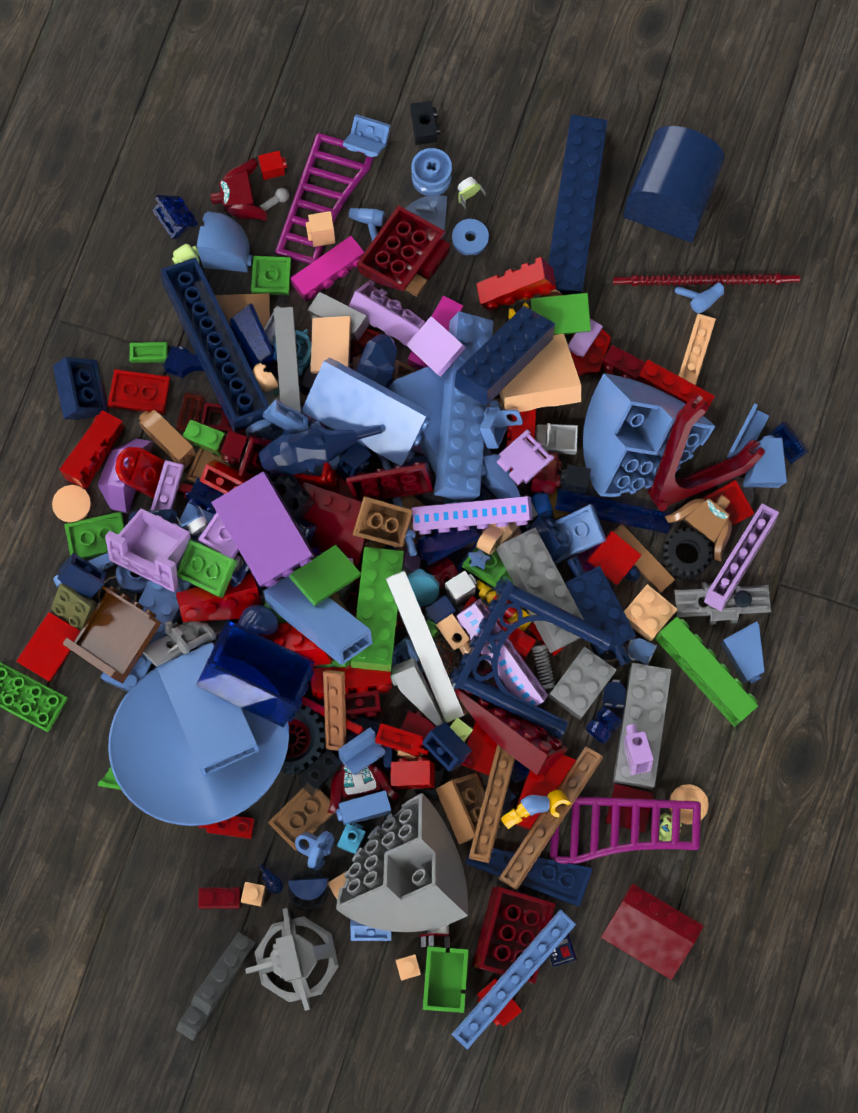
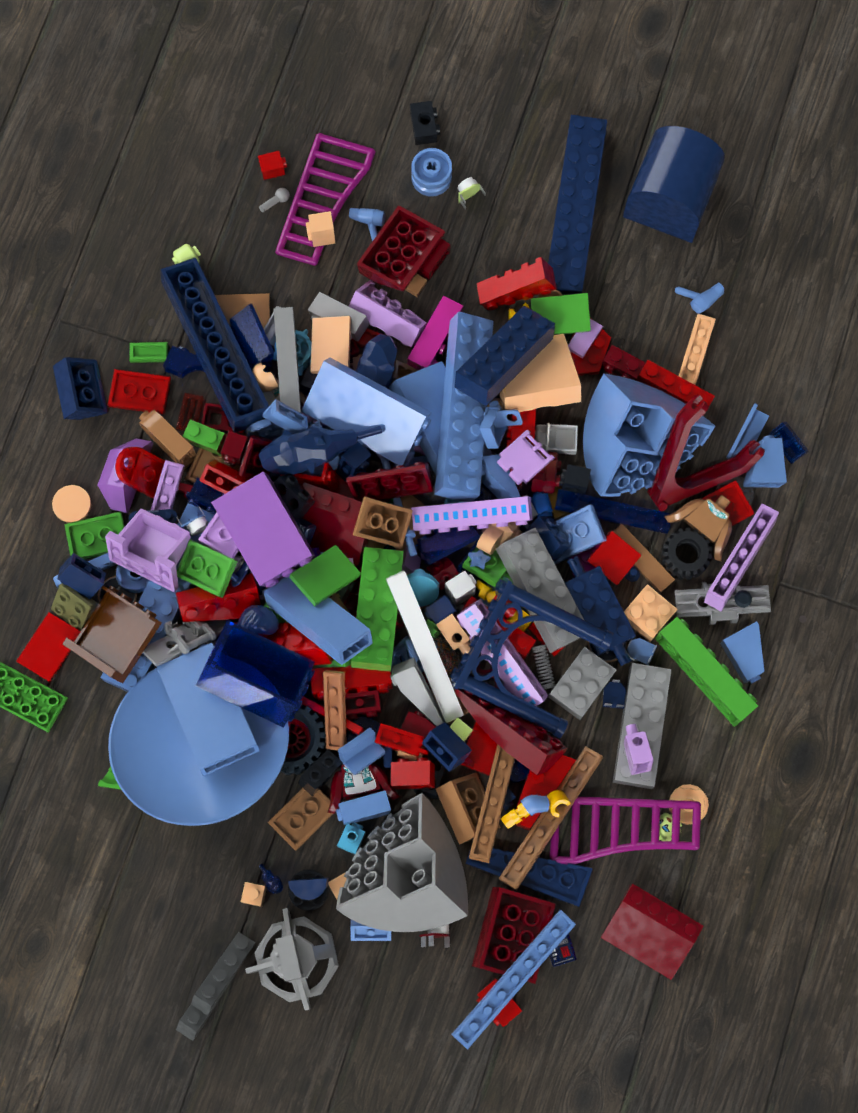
red wedge [59,410,125,490] -> none
clear blue bracket [152,195,198,239] -> none
medium blue brick [197,212,253,272] -> none
dark red brick [198,888,242,909] -> none
red hinge [199,816,255,839] -> none
dark red torso [210,157,268,221] -> none
bright green plate [251,256,291,295] -> none
dark pink brick [291,236,365,302] -> none
medium blue tile [295,831,334,871] -> none
medium blue bracket [343,114,391,157] -> none
light nougat brick [396,955,421,981] -> none
sand blue shield [405,195,447,231] -> none
lavender tile [407,316,466,377] -> none
bright green piece [423,946,468,1013] -> none
medium blue tile [452,219,489,256] -> none
clear blue wheel [585,706,622,744] -> none
dark red tile [605,784,654,833] -> none
dark red hose [613,273,800,286] -> none

